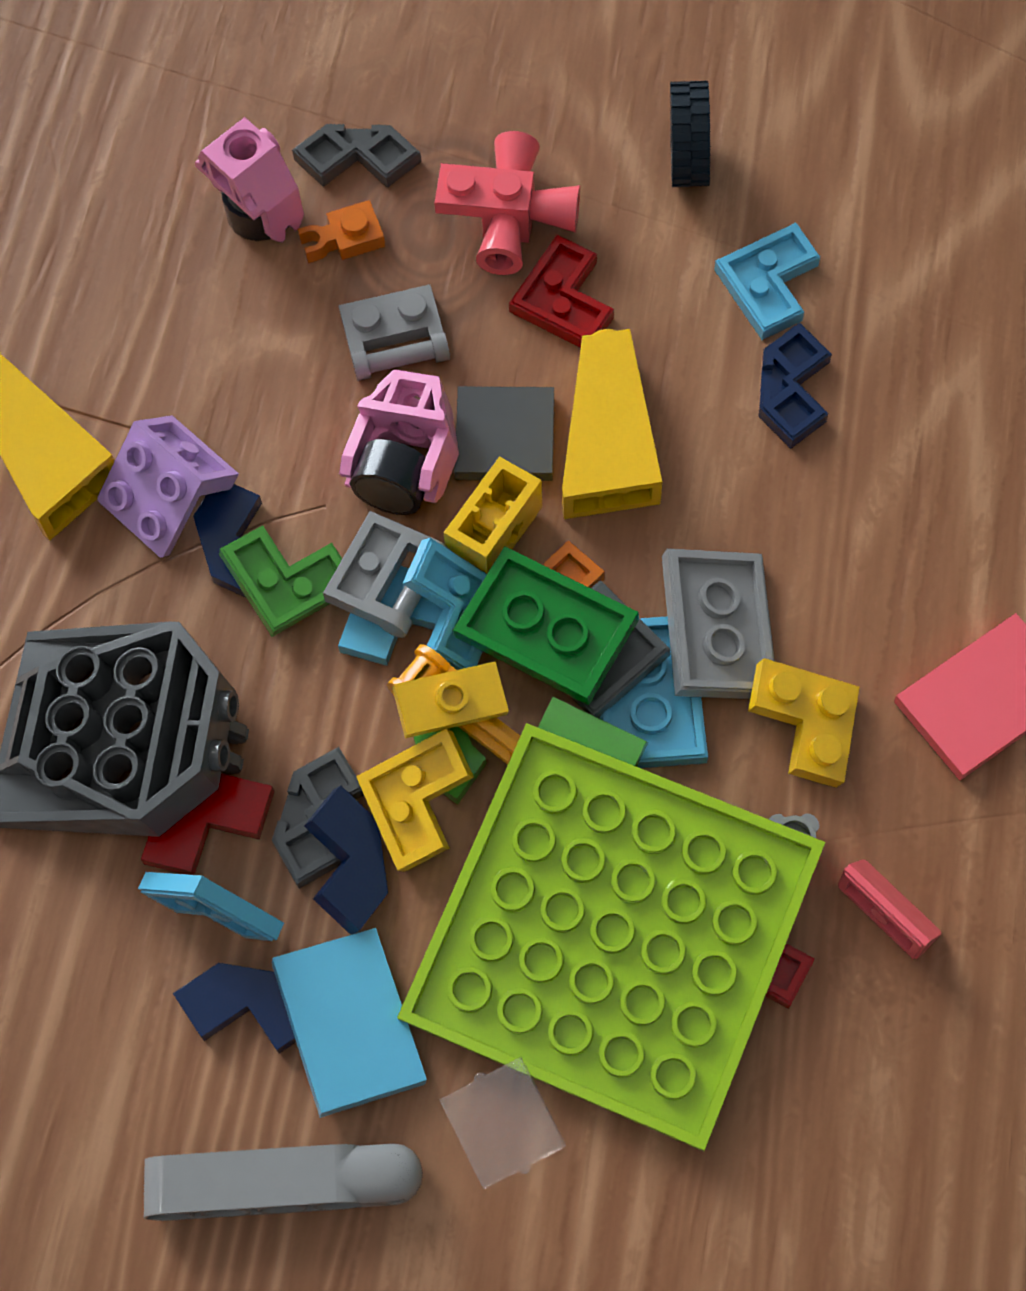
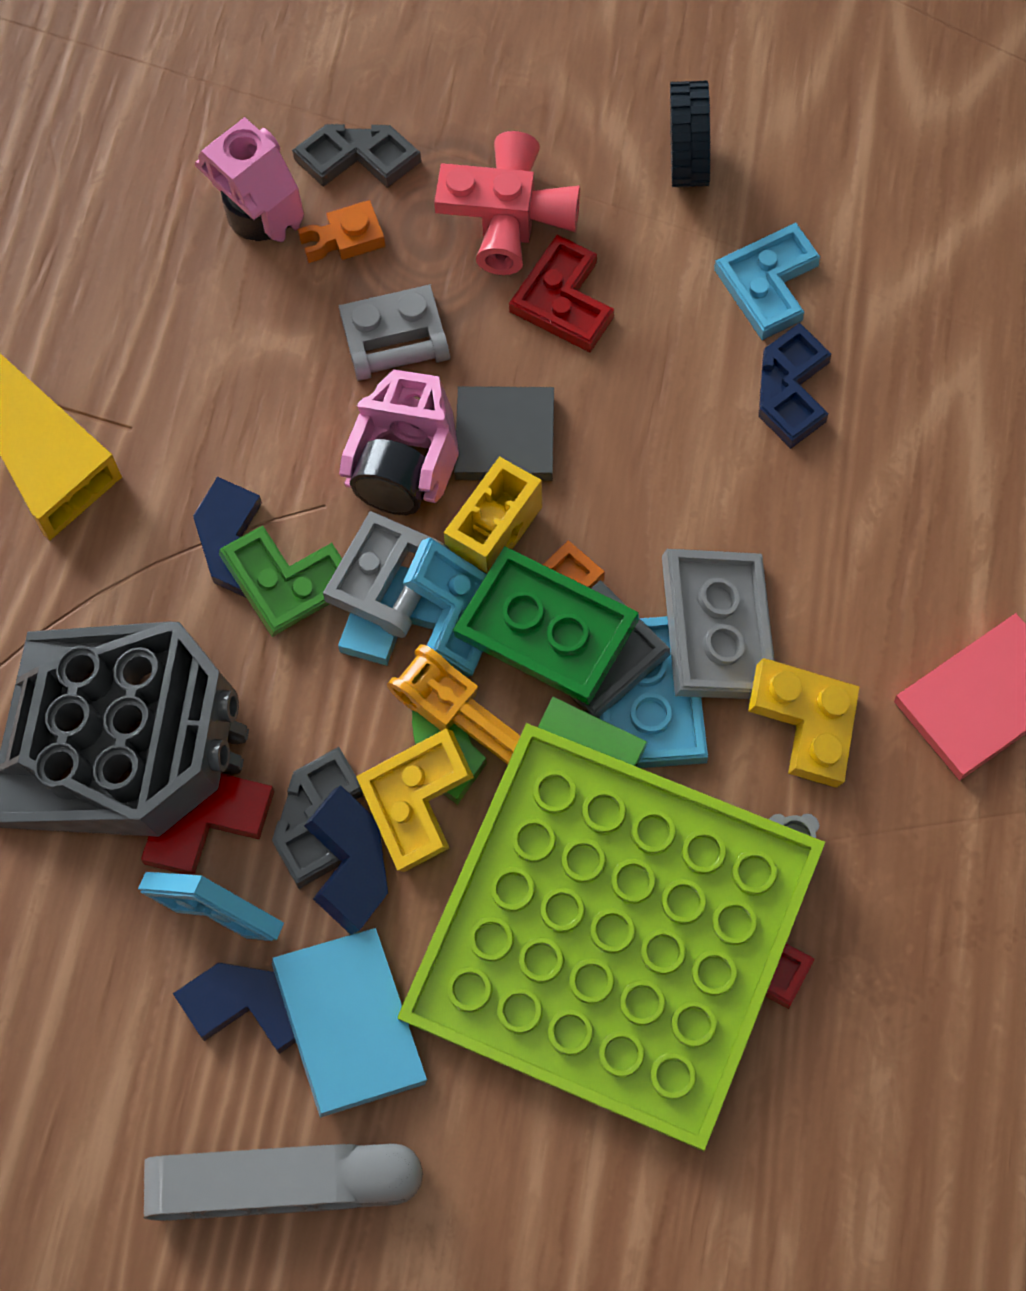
lavender bracket [98,415,239,557] -> none
yellow plate [392,661,509,739] -> none
clear piece [440,1057,566,1189] -> none
yellow slope [562,329,662,519] -> none
coral slope [838,859,942,960] -> none

